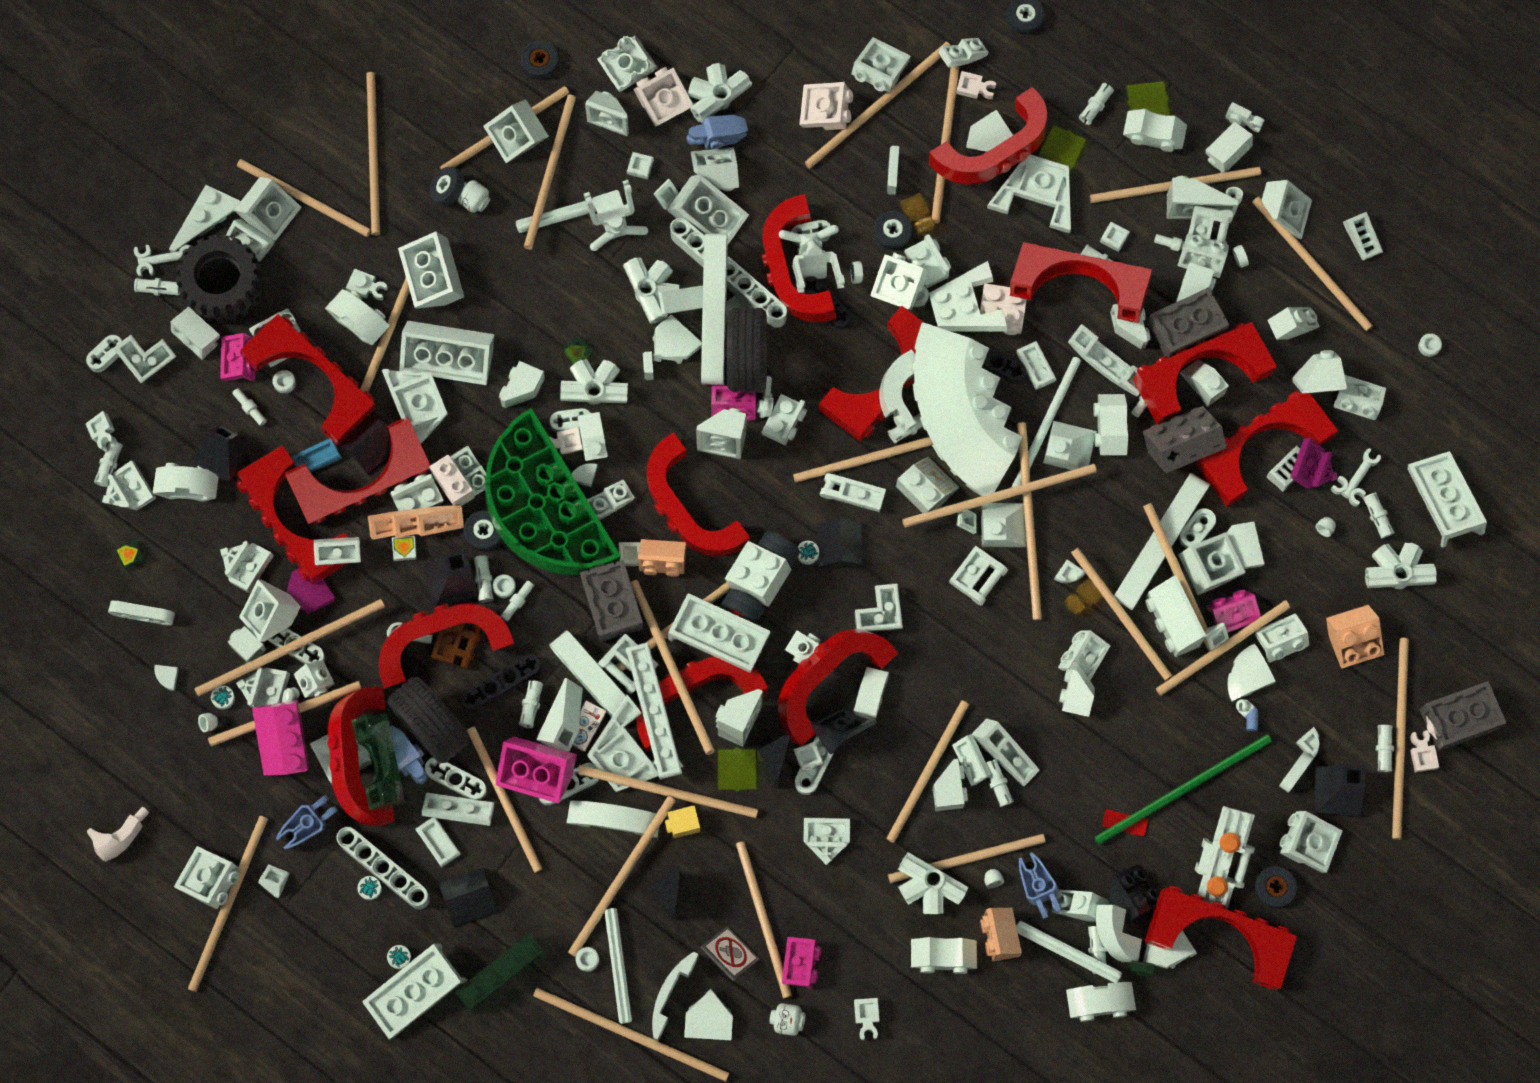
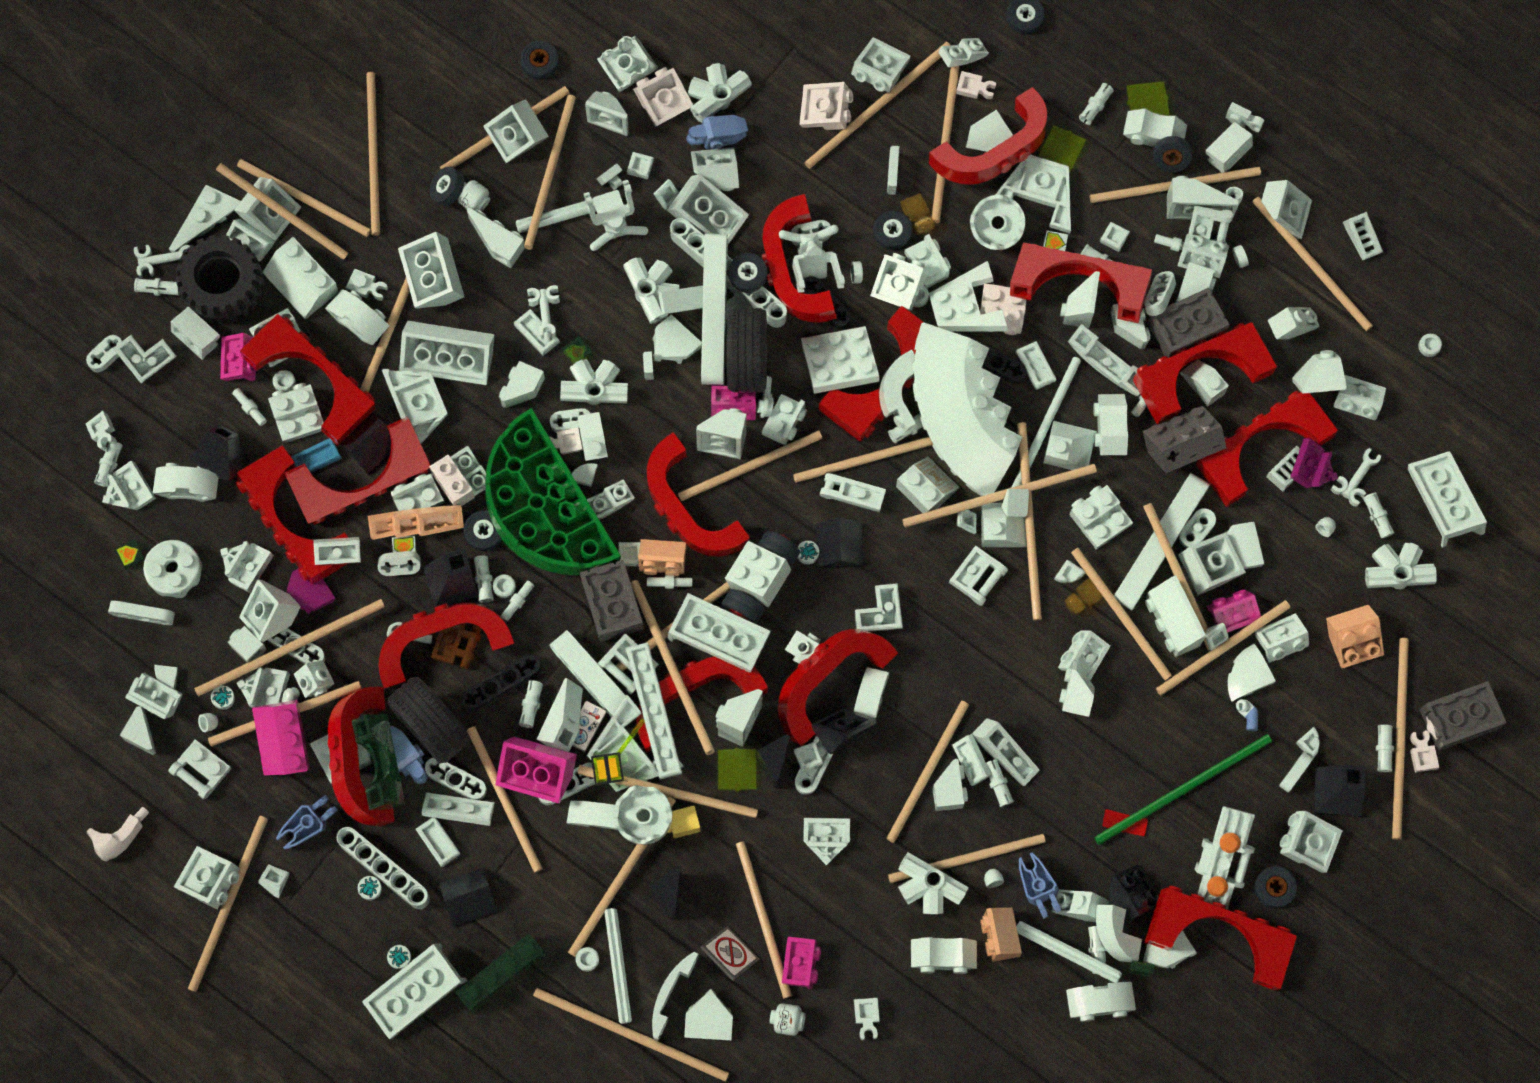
none -> light aqua slope [120,706,156,755]
none -> light aqua hinge [125,673,183,719]
none -> light aqua plate [143,540,203,598]
none -> light aqua plate [169,740,231,799]
none -> tan piece [216,163,348,260]
none -> light aqua slope [263,237,339,319]
none -> light aqua plate [268,383,324,444]
none -> light aqua beam [378,551,421,576]
none -> light aqua slope [467,207,525,268]
none -> light aqua tile [514,309,560,356]
none -> light aqua bar [527,285,560,340]
none -> piece [591,719,645,785]
none -> light aqua tile [597,164,623,190]
none -> light aqua plate [614,785,673,845]
none -> light aqua bar [647,575,692,589]
none -> tan piece [678,431,822,501]
none -> black bush [728,253,767,293]
none -> light aqua plate [801,326,879,394]
none -> light aqua plate [970,195,1025,250]
none -> light aqua slope [1002,489,1029,517]
none -> tile [1043,231,1068,251]
none -> light aqua slope [1060,271,1100,328]
none -> light aqua plate [1069,485,1133,549]
none -> light aqua beam [1144,271,1176,316]
none -> black bush [1153,136,1192,173]

